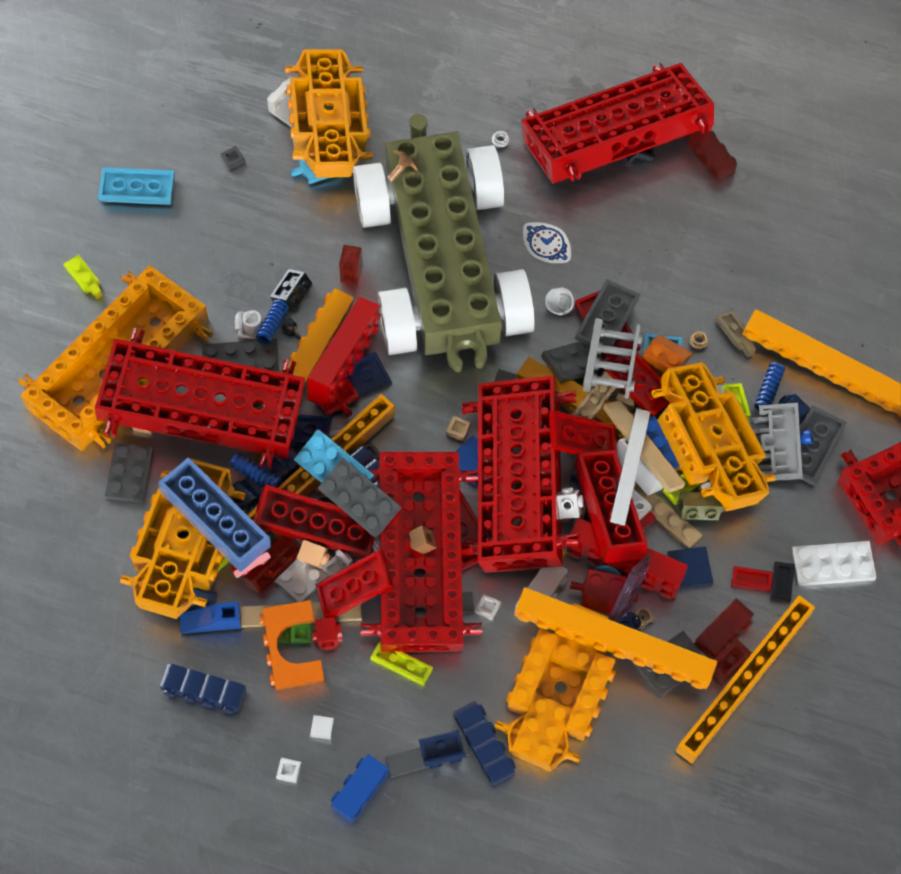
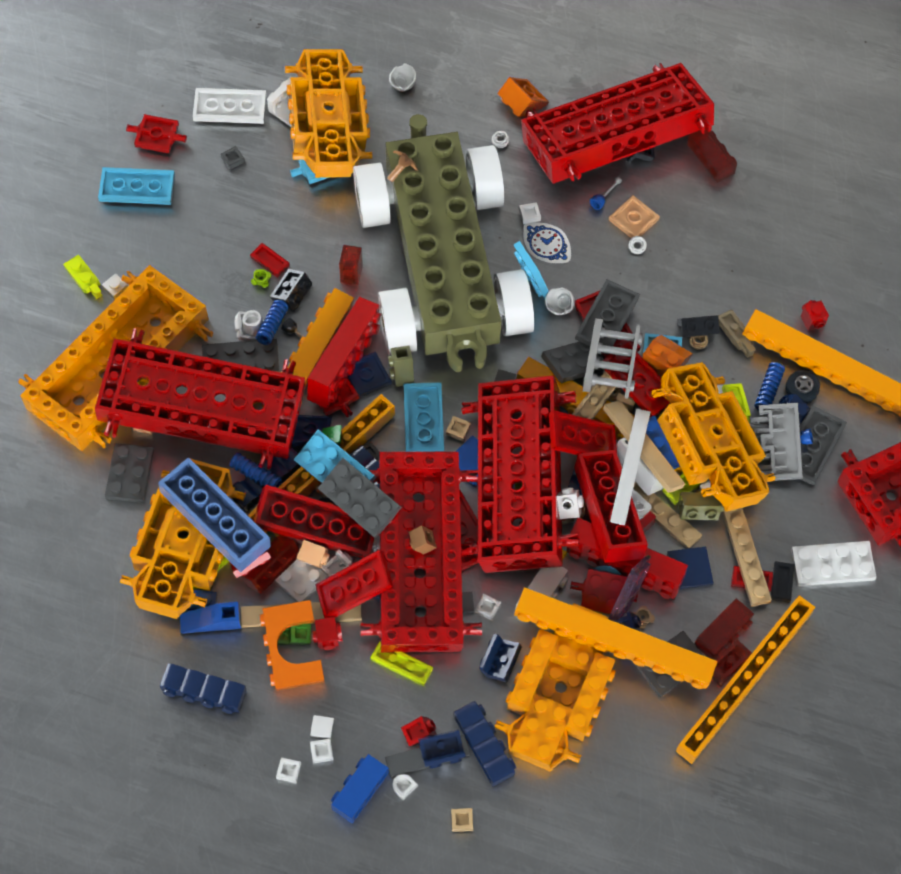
none -> white plate [102,273,128,299]
none -> red plate [126,114,187,153]
none -> white plate [193,88,266,124]
none -> red tile [250,243,290,278]
none -> lime plate [251,269,271,288]
none -> white tile [310,738,334,764]
none -> green slope [322,425,342,447]
none -> olive brick [388,345,414,387]
none -> white hair [389,63,416,92]
none -> white tile [393,774,418,800]
none -> red bracket [401,716,437,746]
none -> medium azure plate [404,383,444,452]
none -> tan plate [451,808,473,832]
none -> dark blue bracket [479,633,522,682]
none -> orange slope [497,77,549,117]
none -> medium azure plate [514,241,549,299]
none -> white plate [519,202,541,224]
none -> blue hinge [590,177,622,210]
none -> light nougat tile [609,195,660,238]
none -> white plate [628,236,647,254]
none -> black bracket [677,315,720,337]
none -> tan plate [722,508,772,607]
none -> black wheel [786,370,820,403]
none -> red brick [800,300,829,332]

